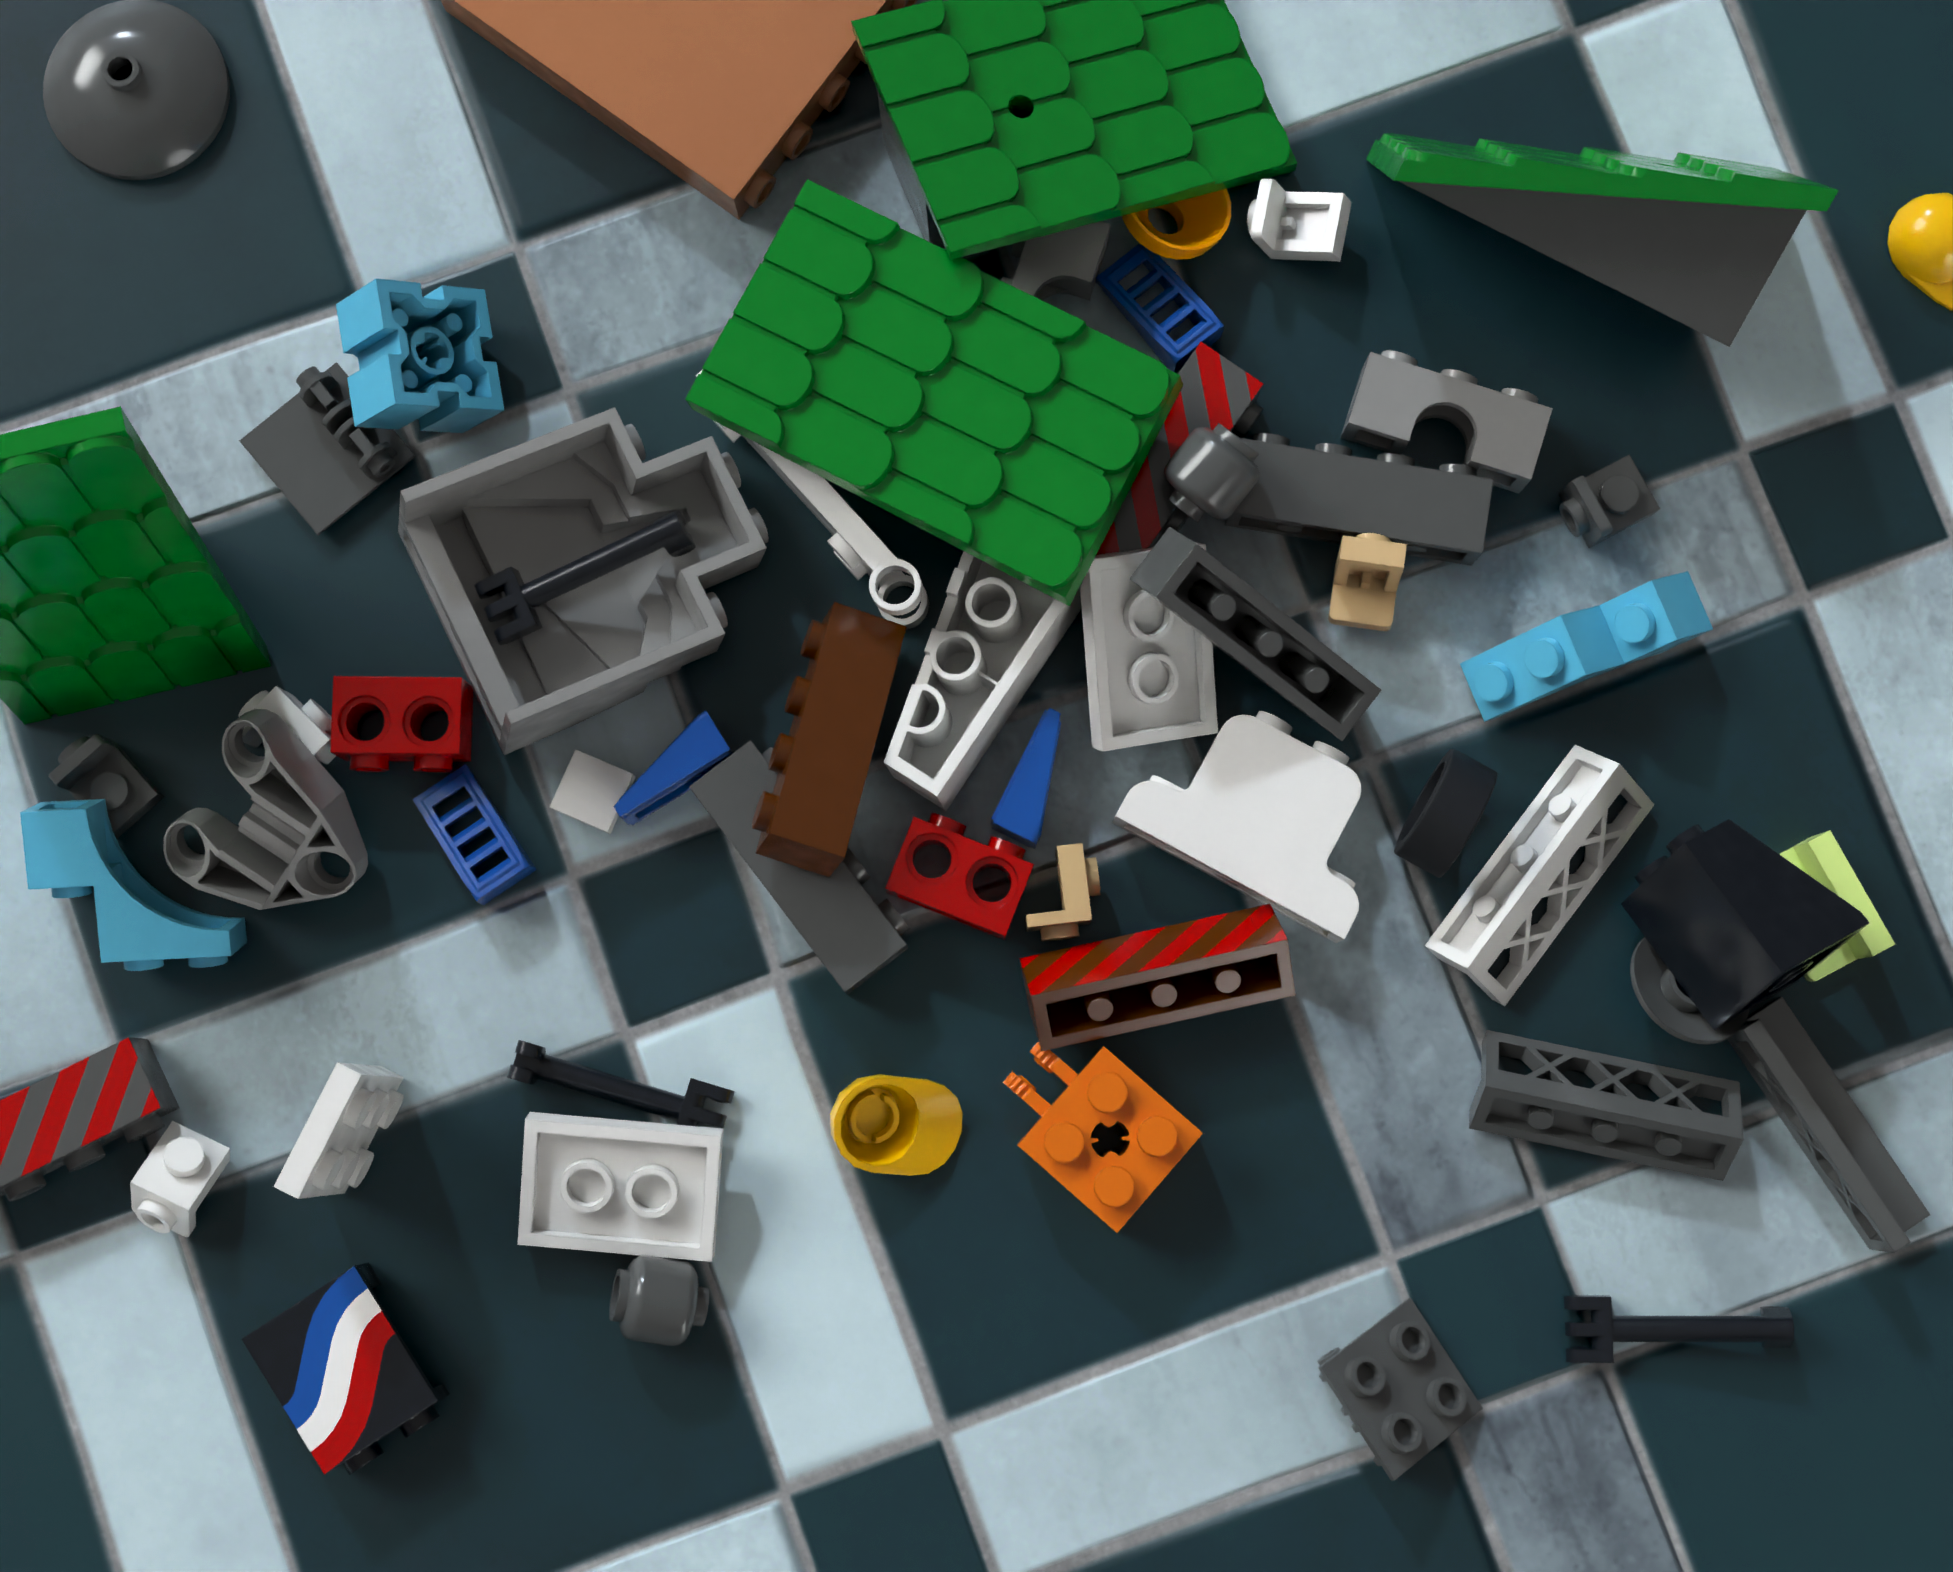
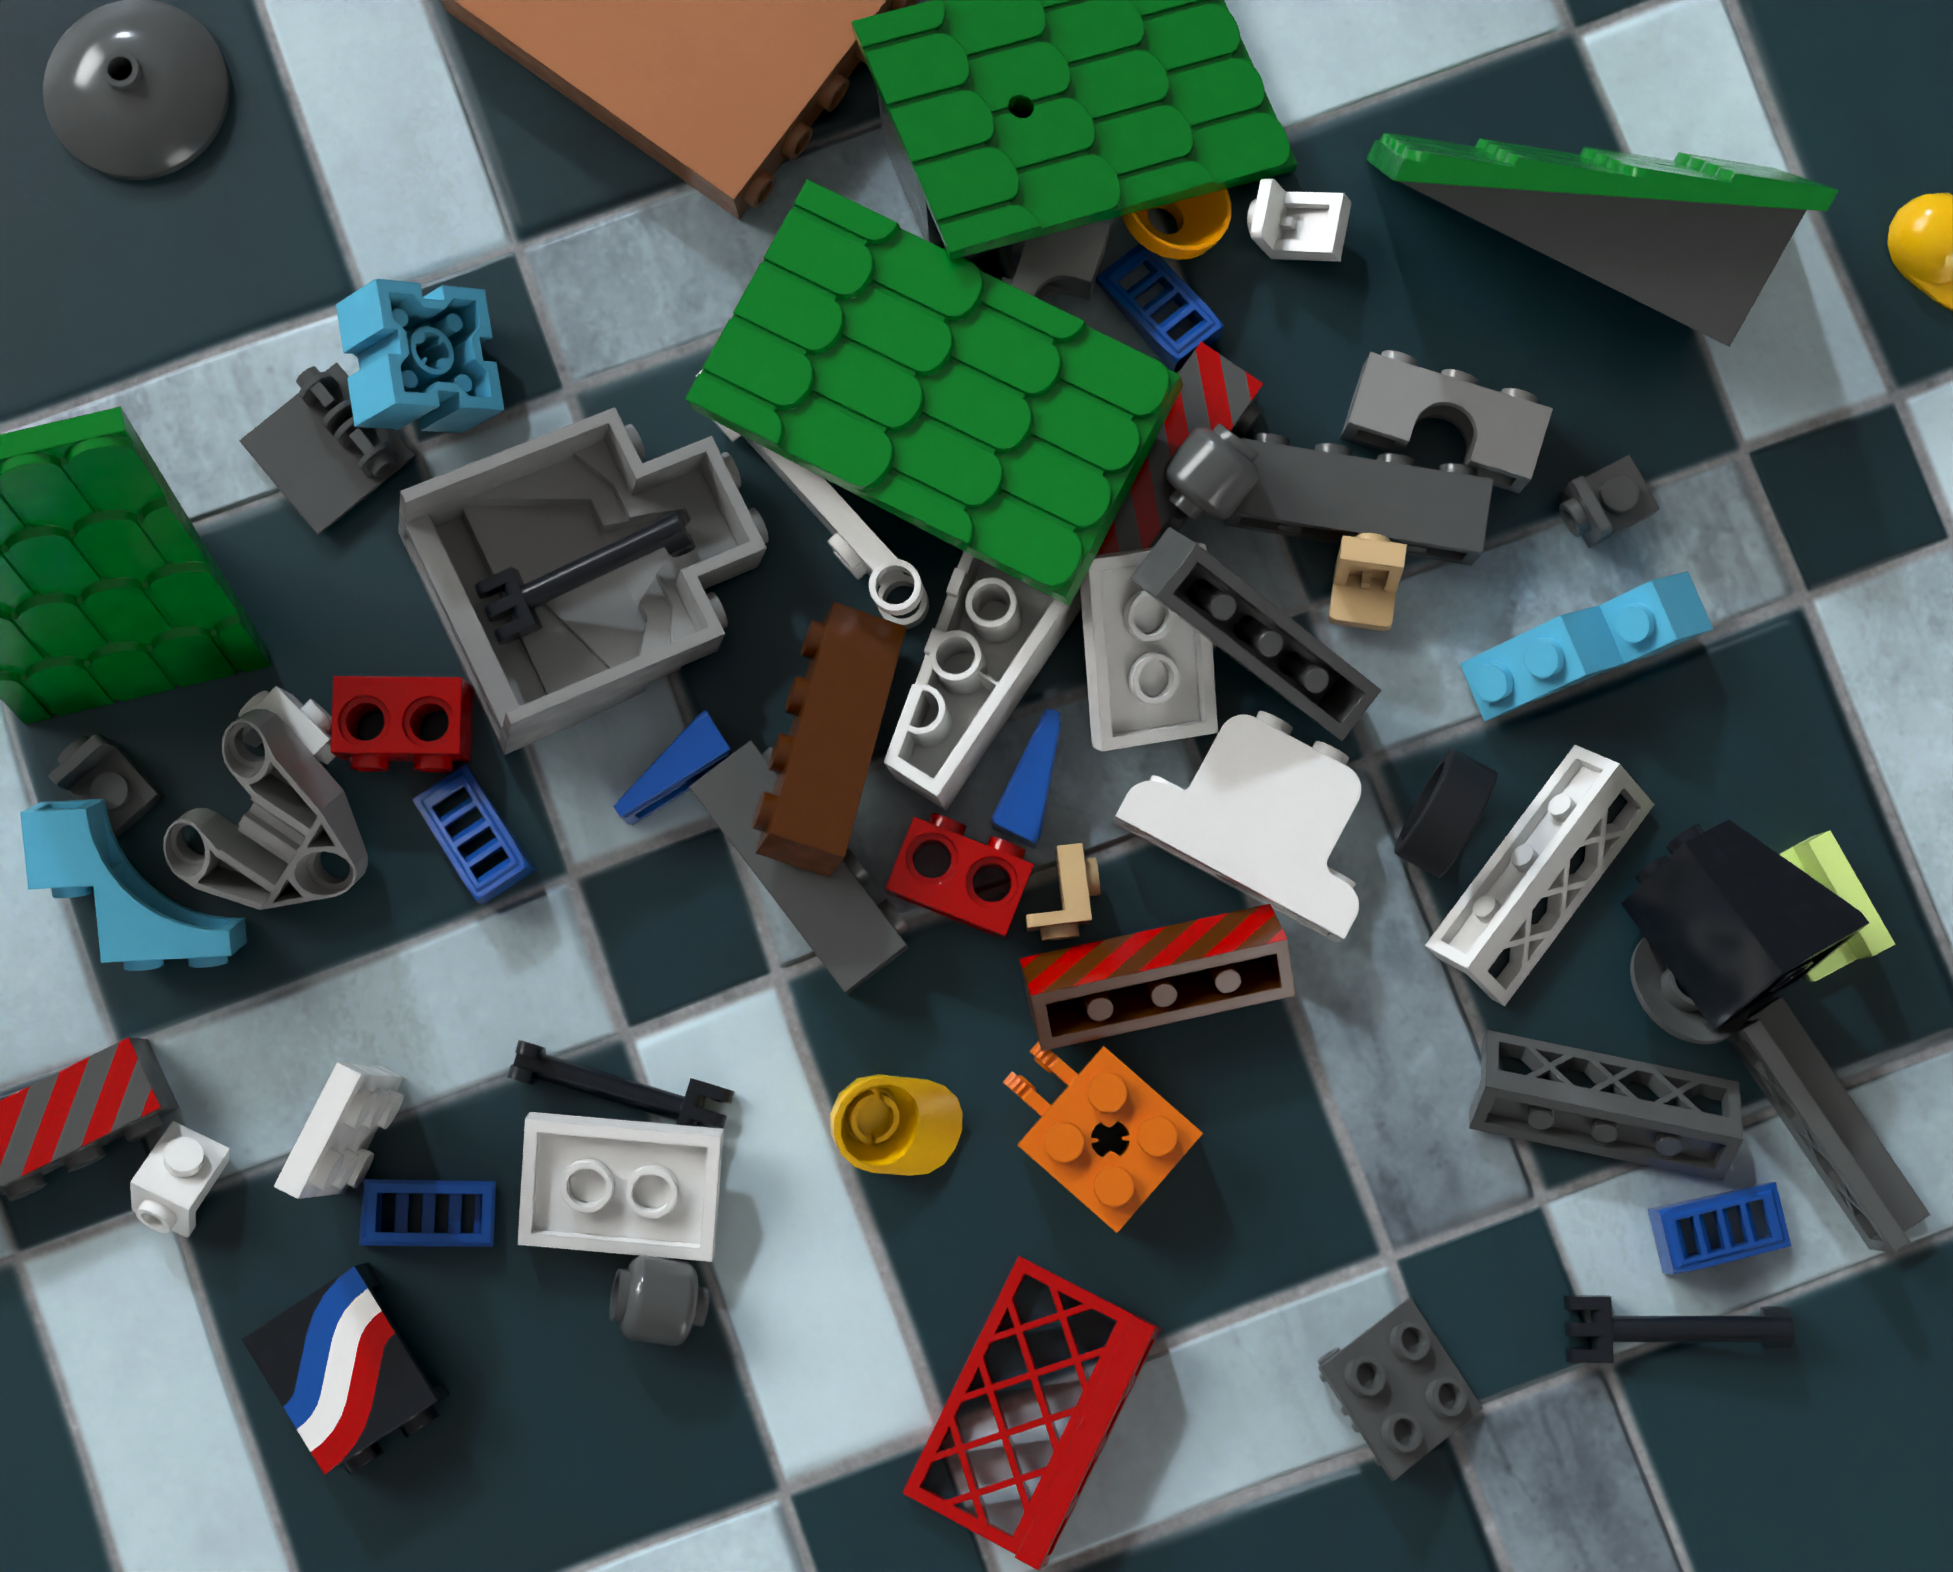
white tile [550,749,636,834] -> none
none -> blue slope [359,1179,496,1247]
none -> red fence [902,1256,1162,1570]
none -> blue slope [1647,1182,1791,1275]

